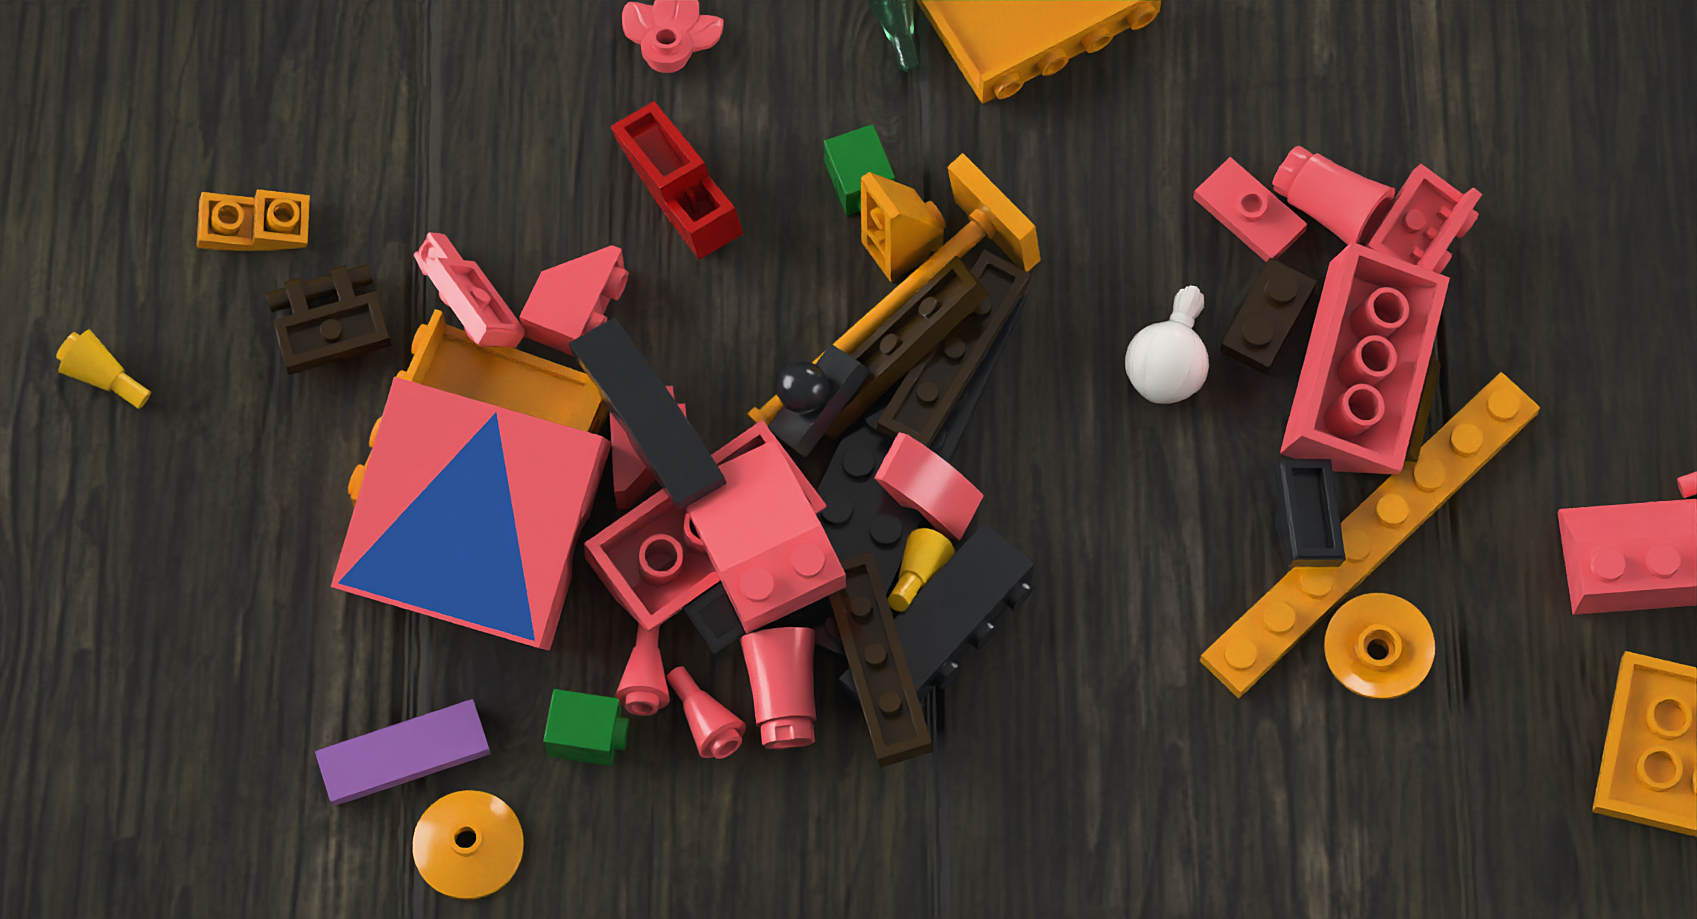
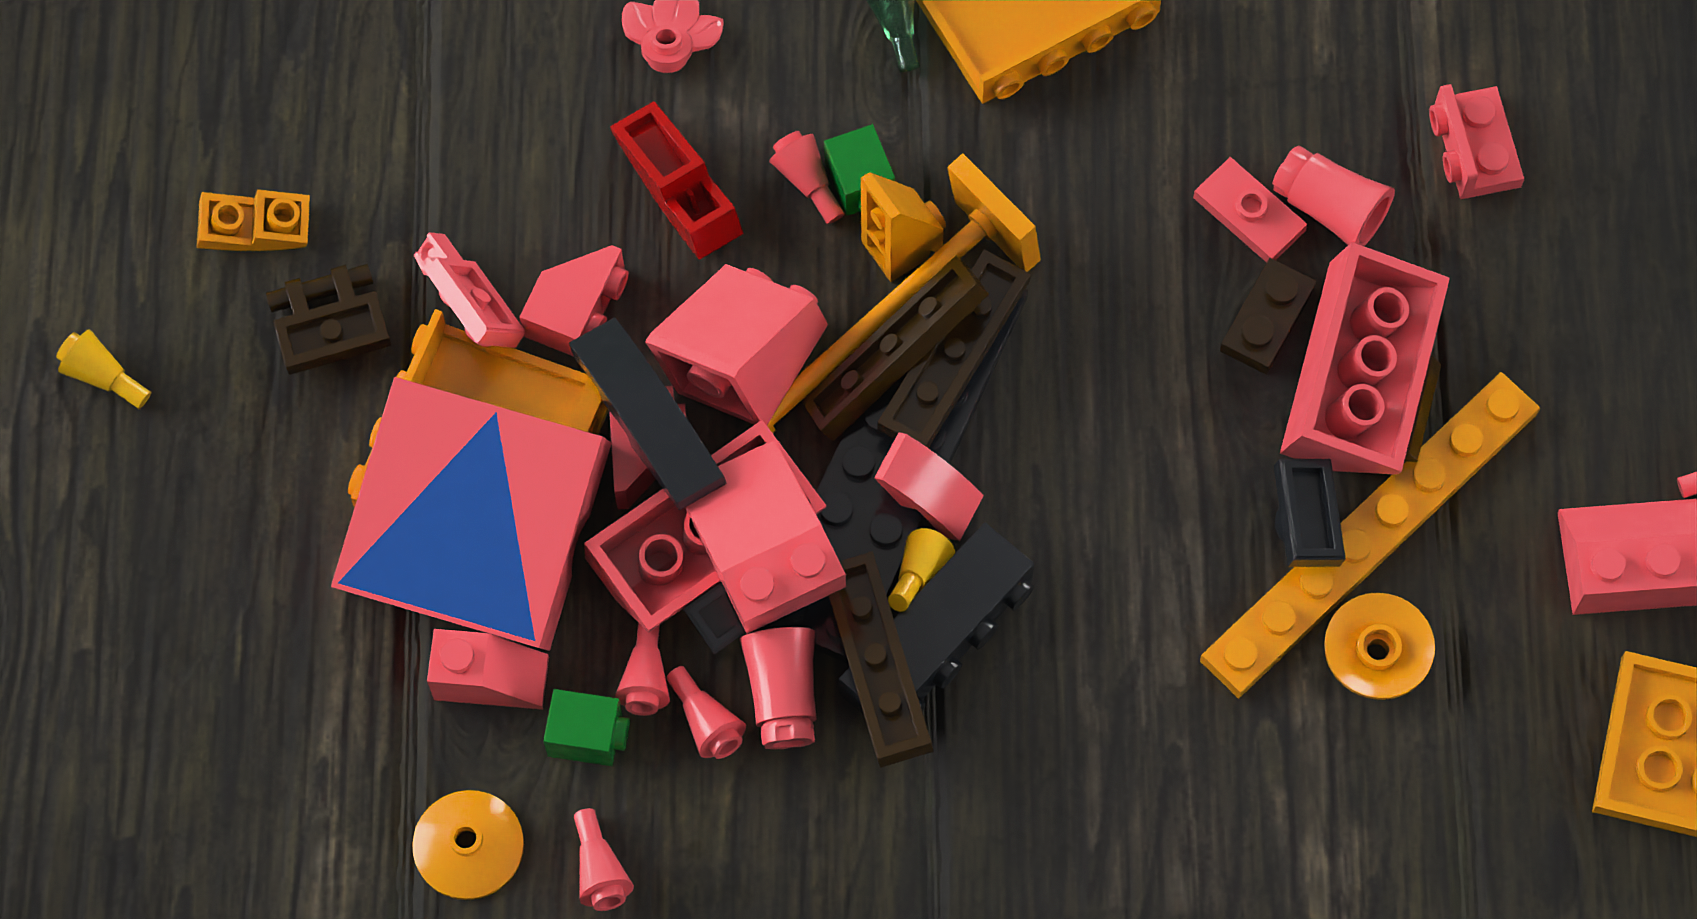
medium lavender tile [315,699,491,807] -> none
black tile [768,344,871,457] -> none
white hair [1125,285,1209,404] -> none
coral bracket [1363,164,1482,274] -> none
none -> coral slope [427,629,549,710]
none -> coral cone [574,808,634,911]
none -> coral slope [645,264,828,425]
none -> coral cone [769,131,845,225]
none -> coral bracket [1429,84,1524,199]

